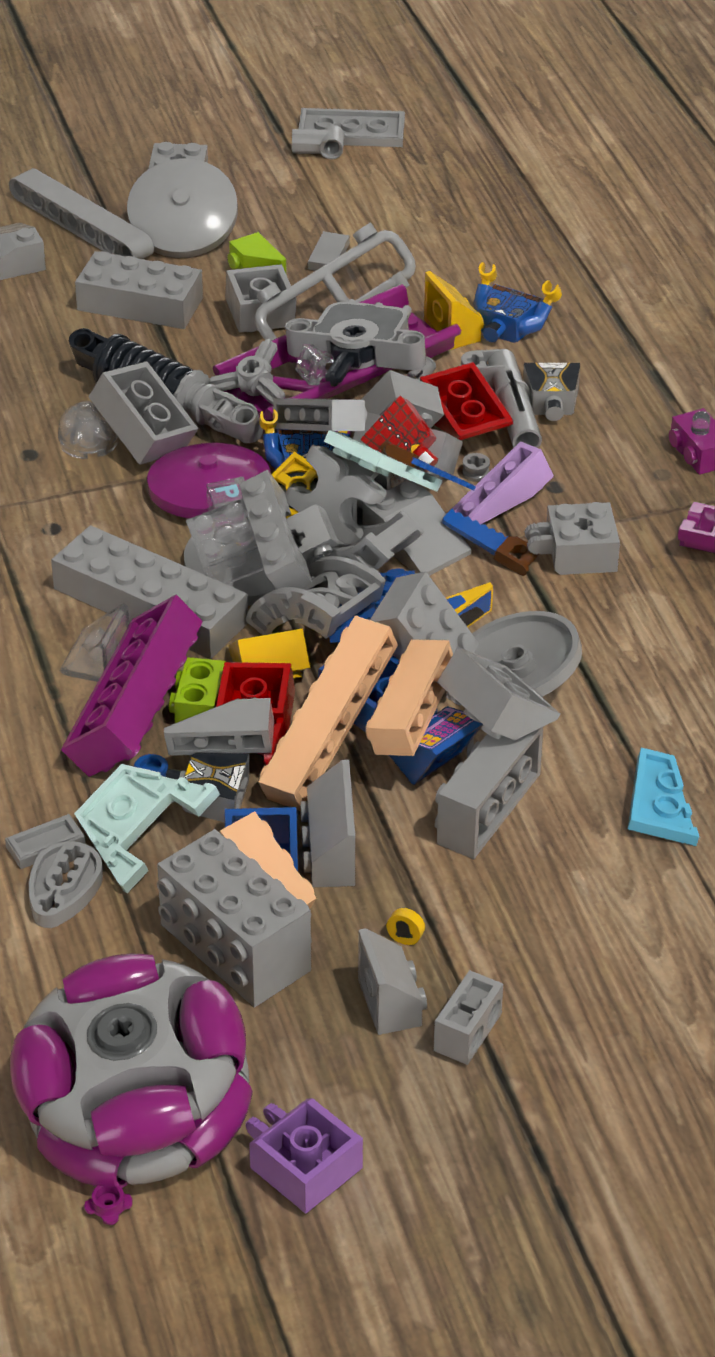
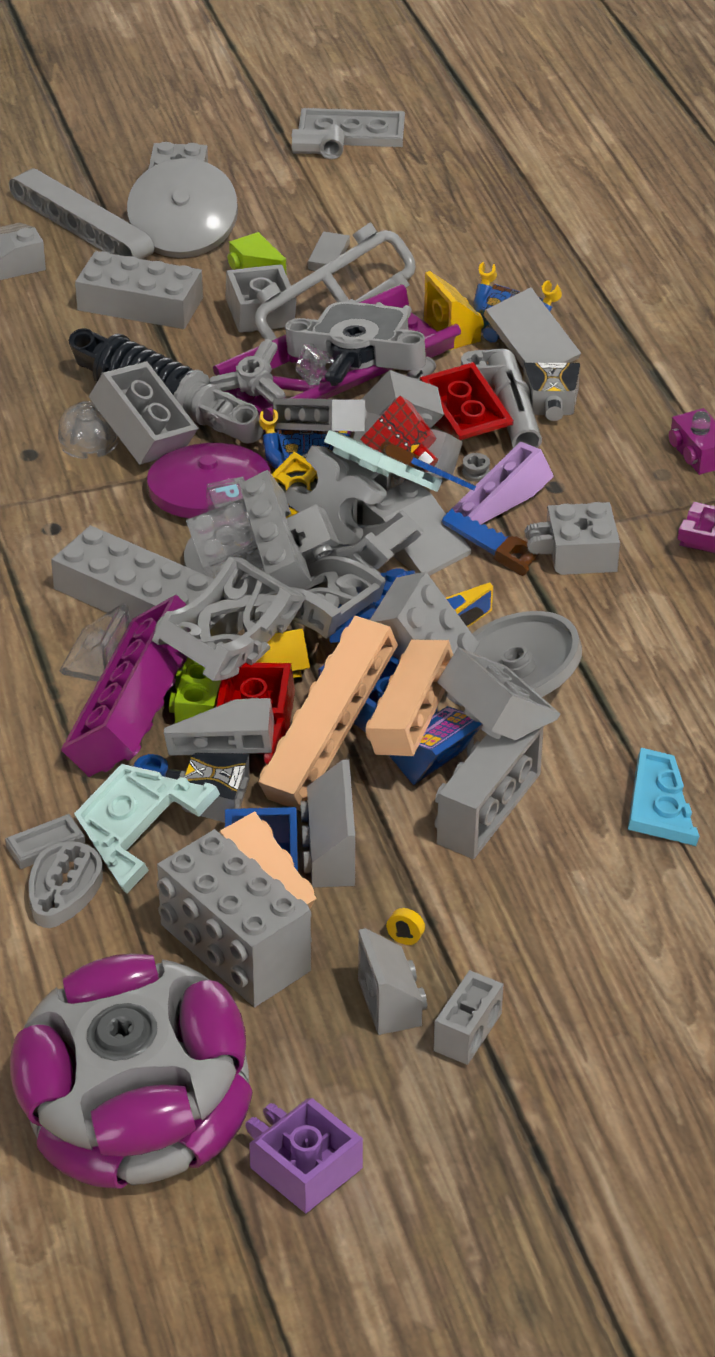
magenta plate [84,1185,133,1225] -> none
none -> light grey fence [152,556,306,681]
none -> light grey tile [484,287,581,368]

